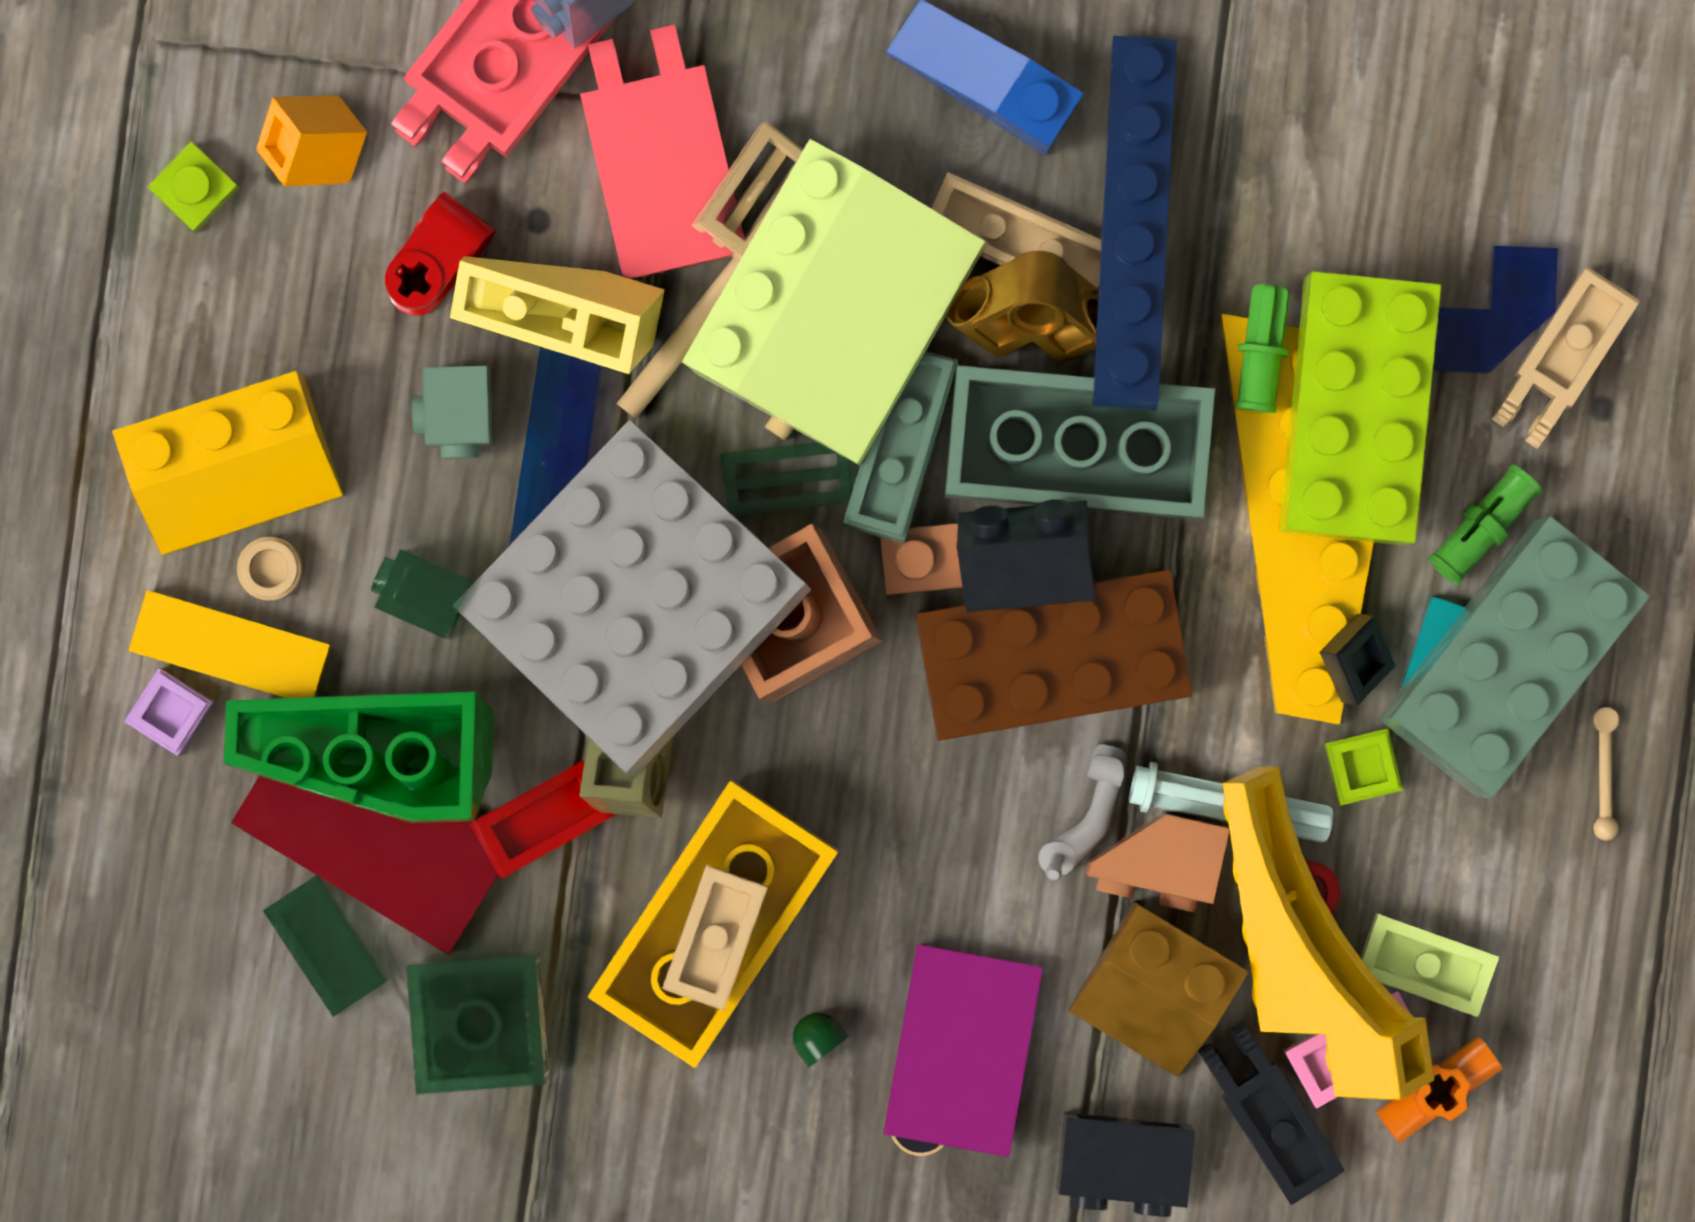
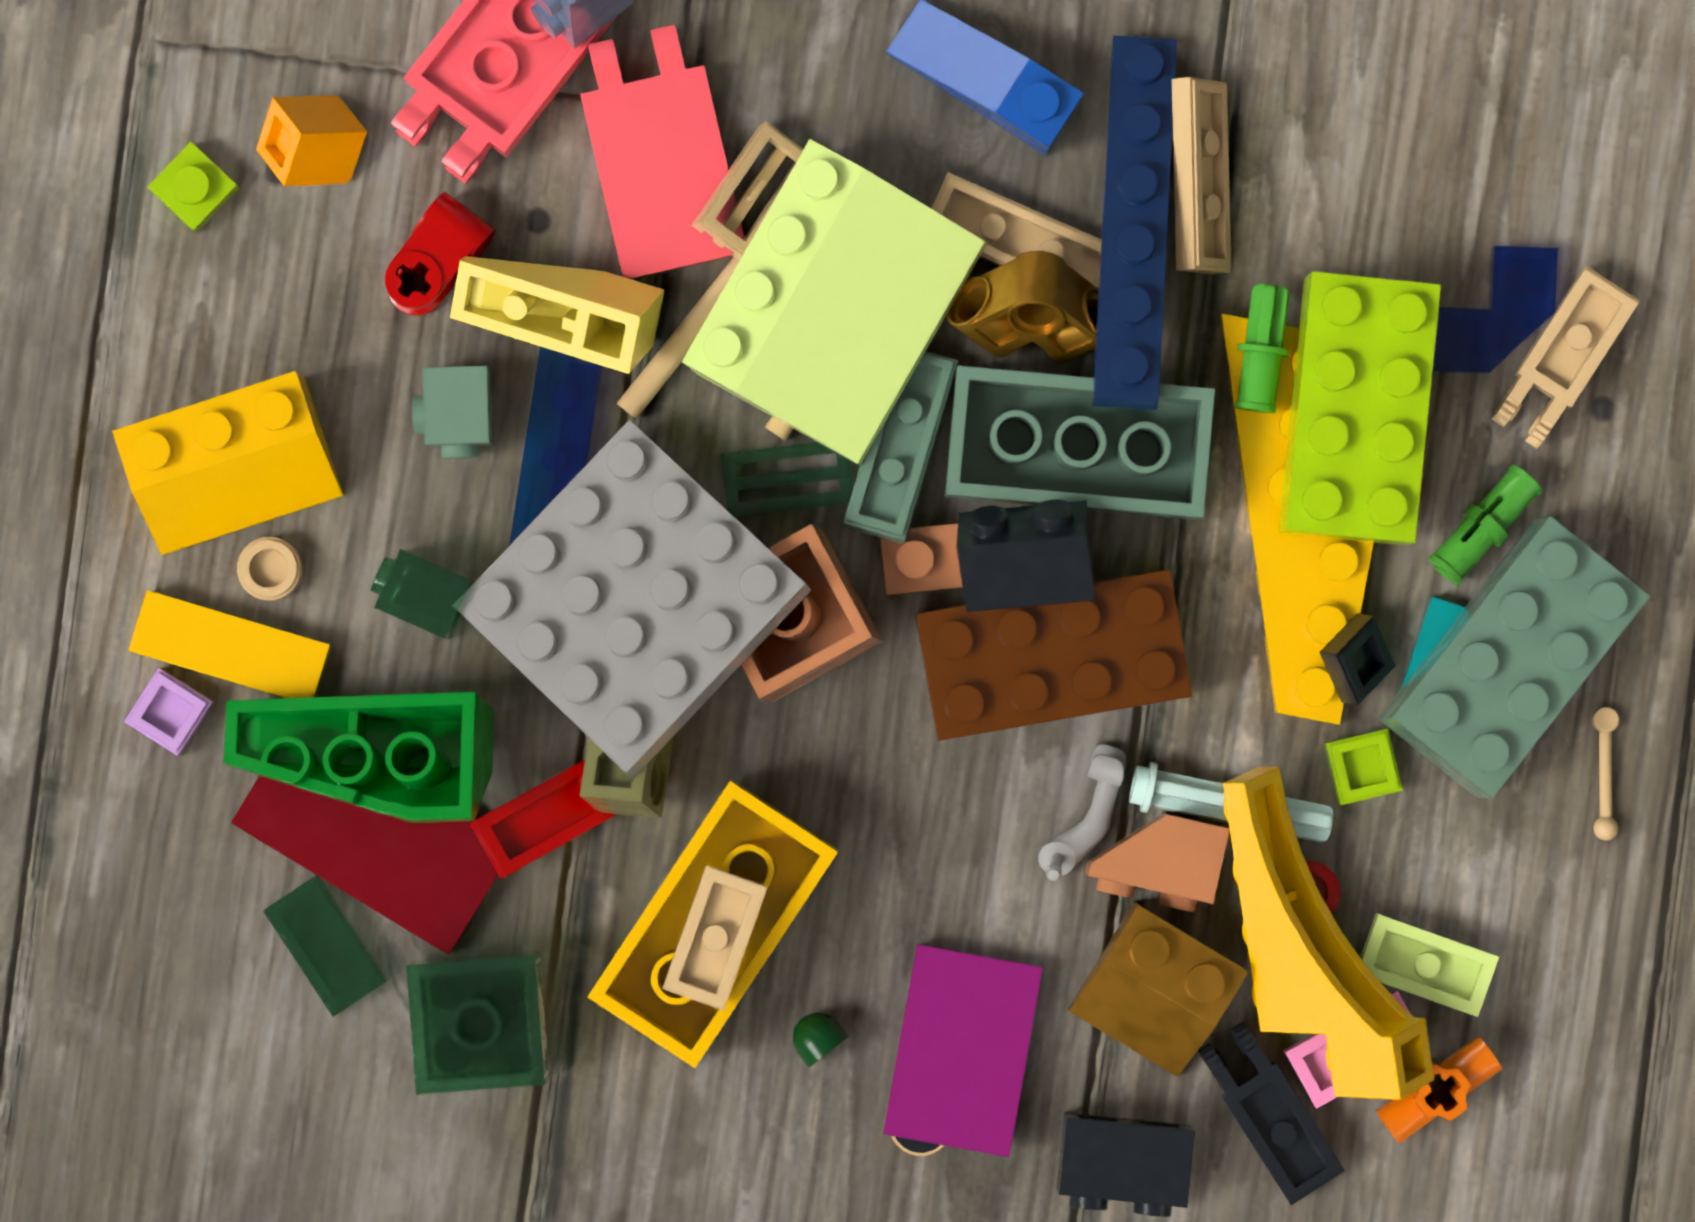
none -> tan tile [1172,77,1231,274]

